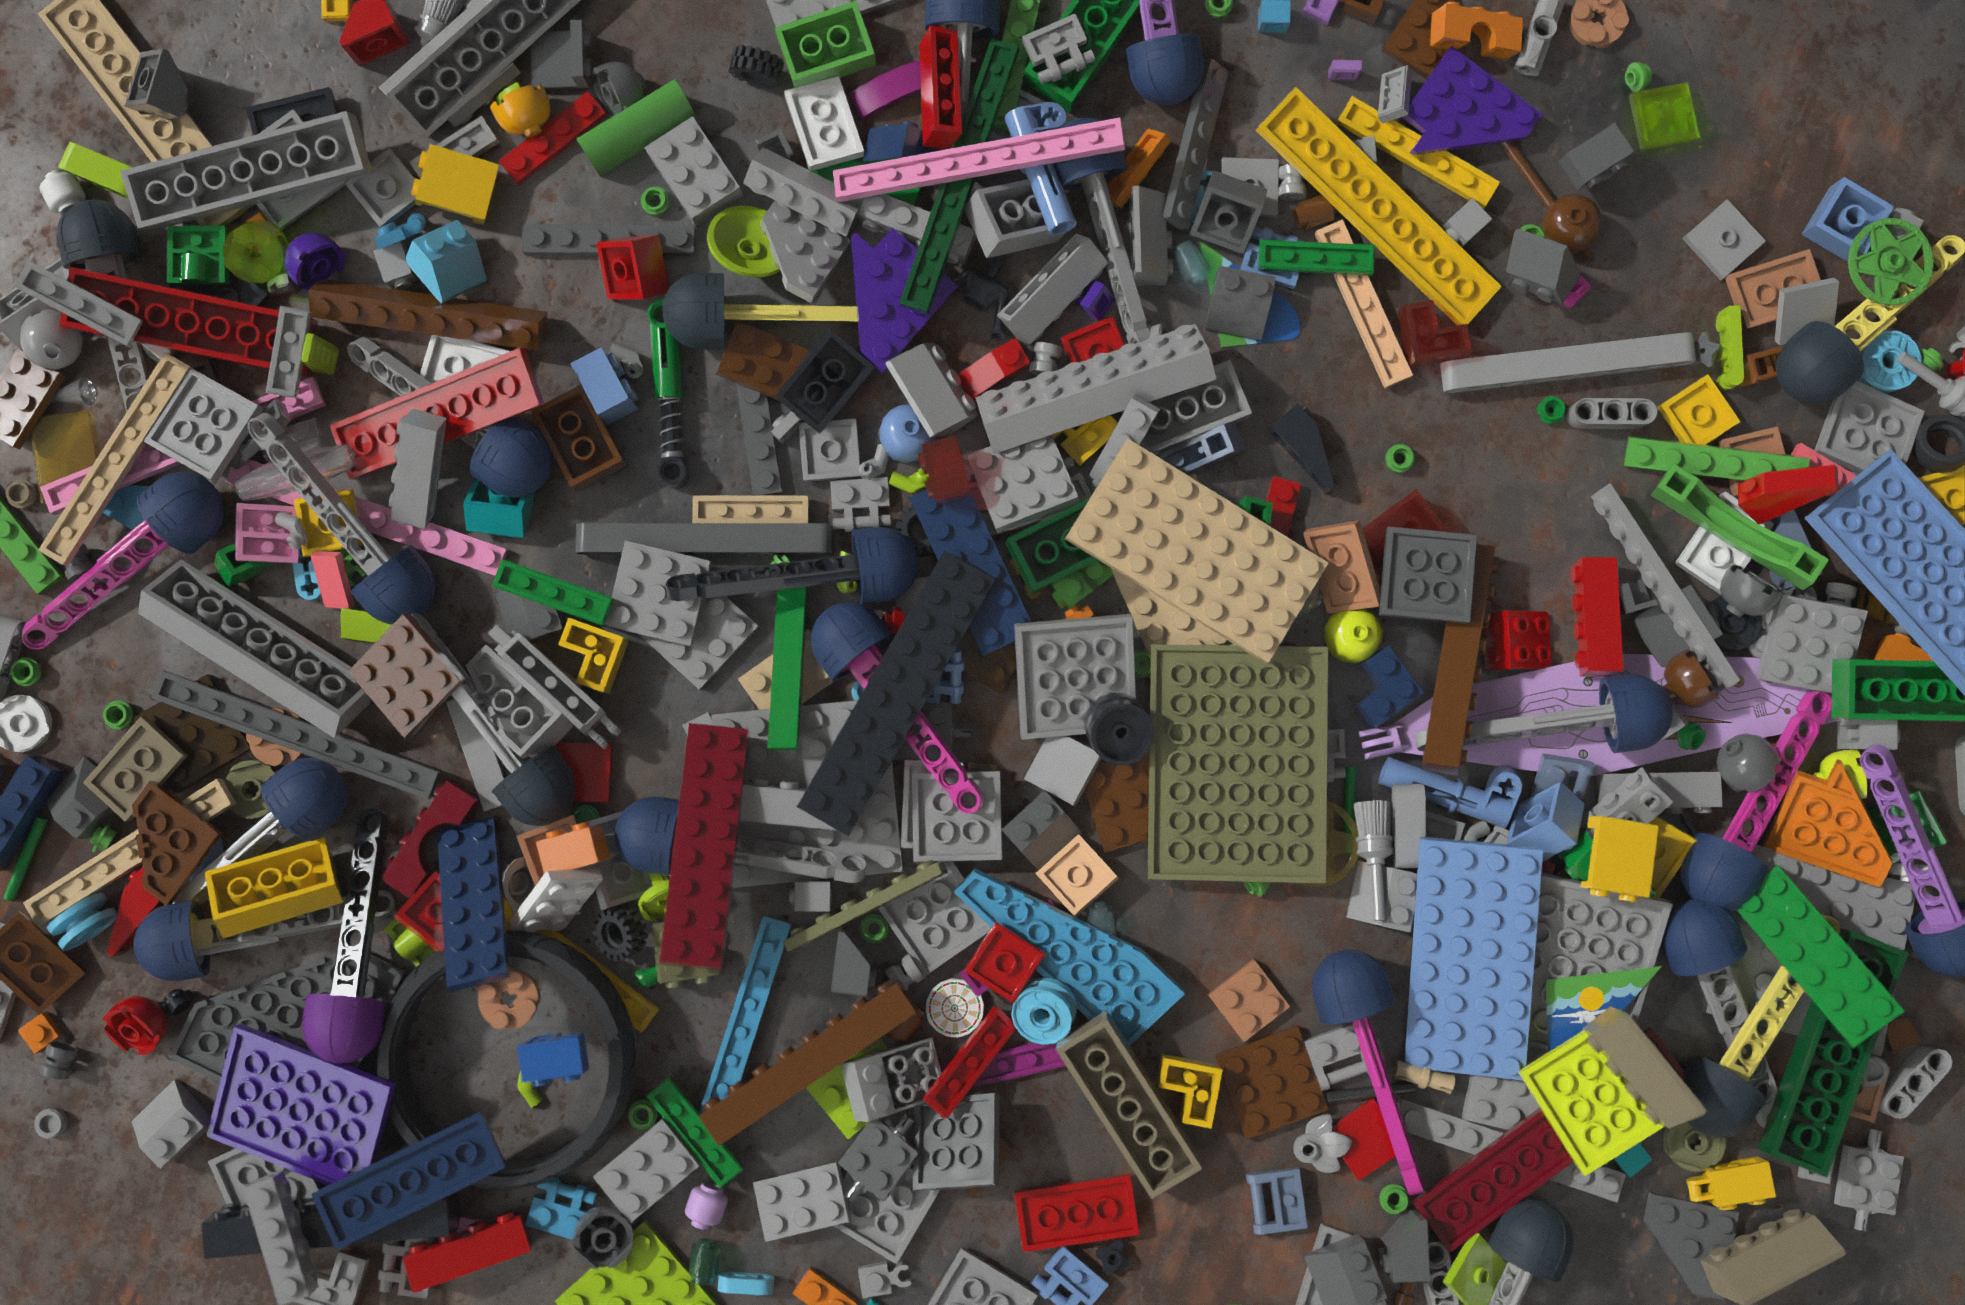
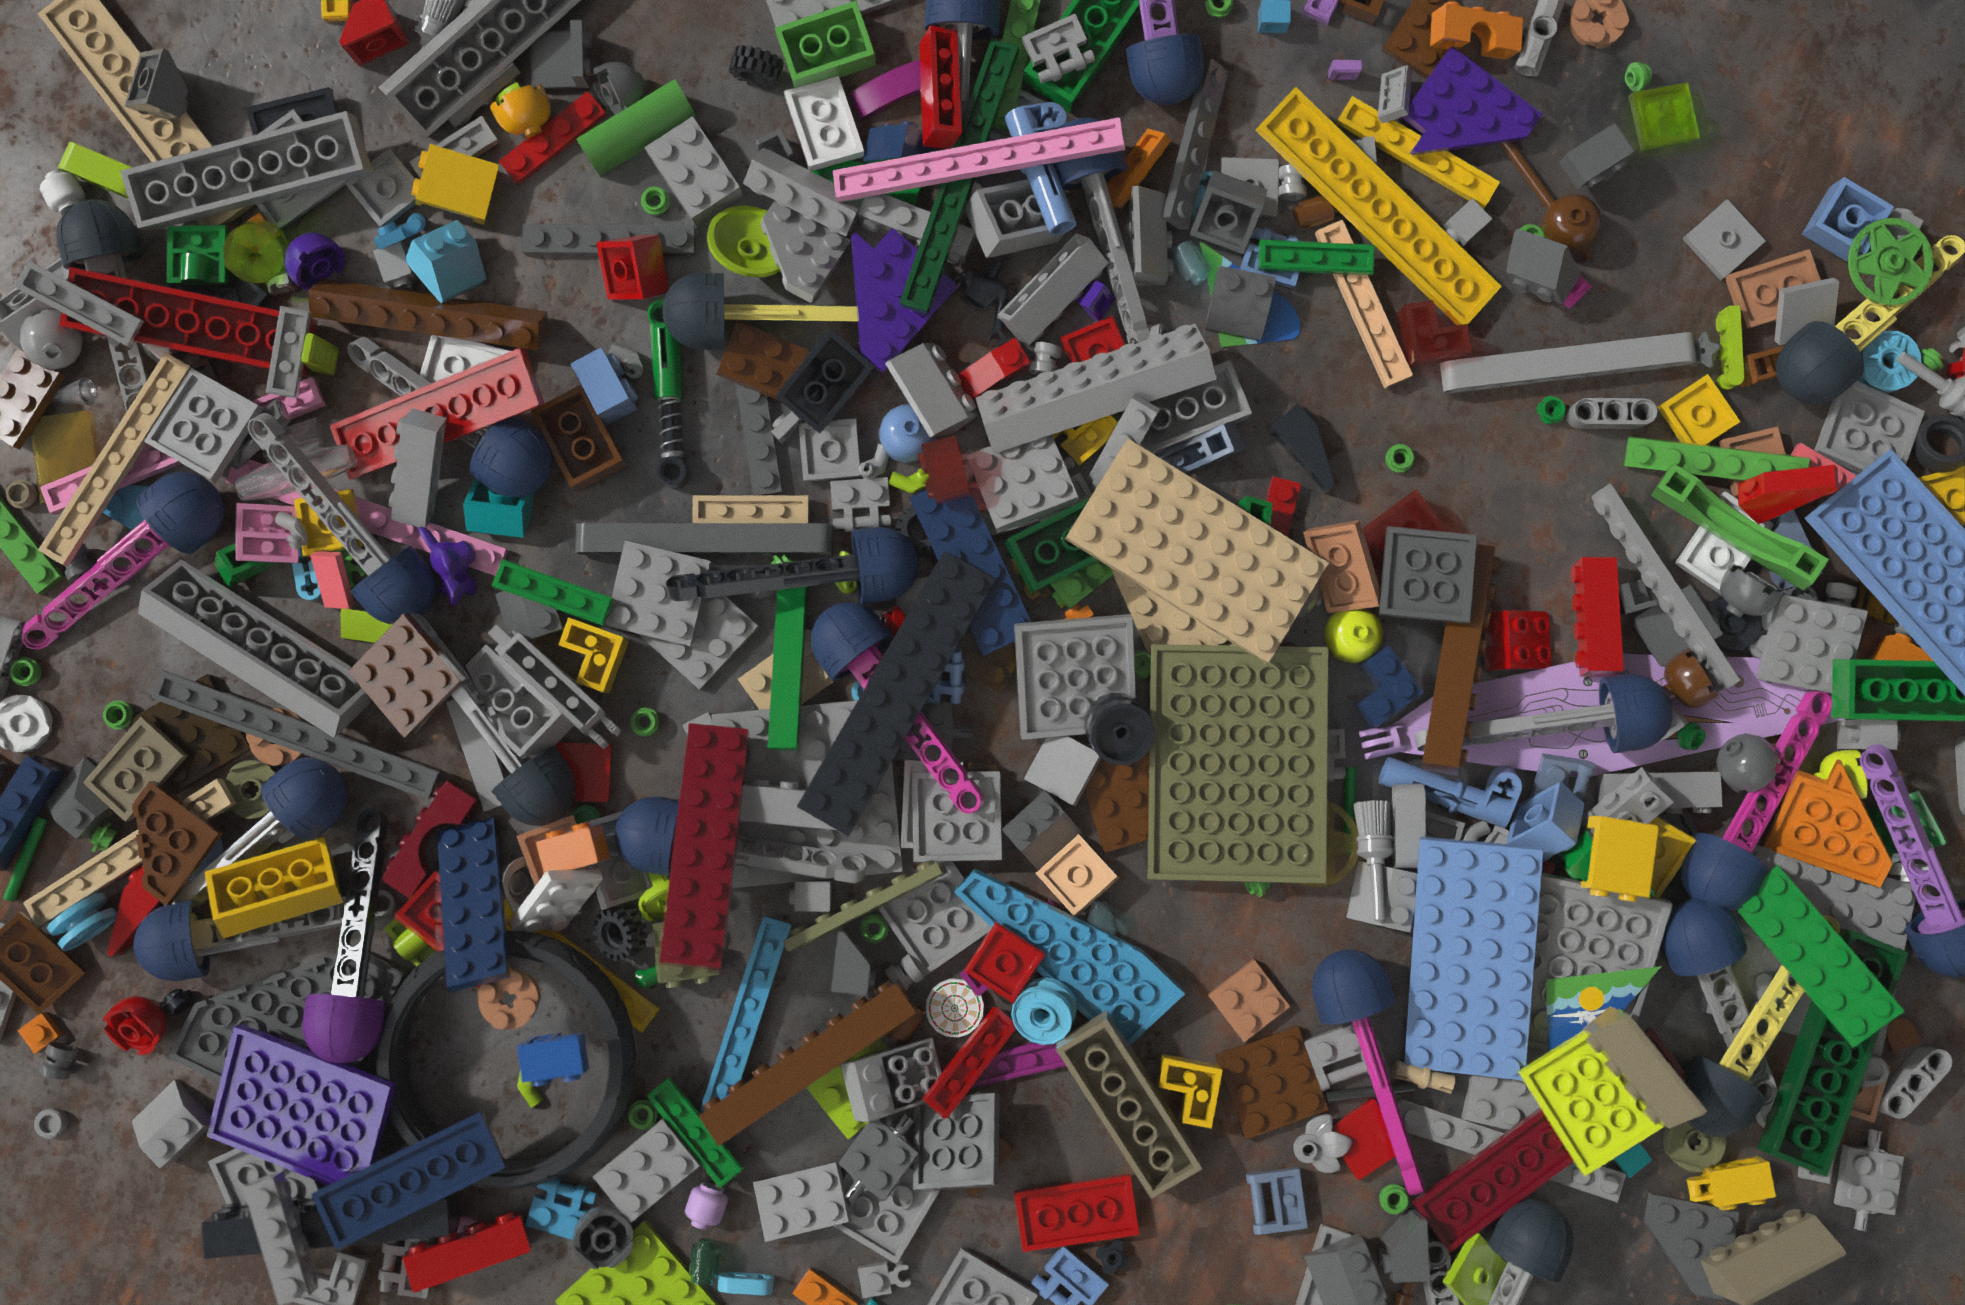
none -> dark purple animal [418,526,476,606]
none -> bright green plate [630,708,660,737]

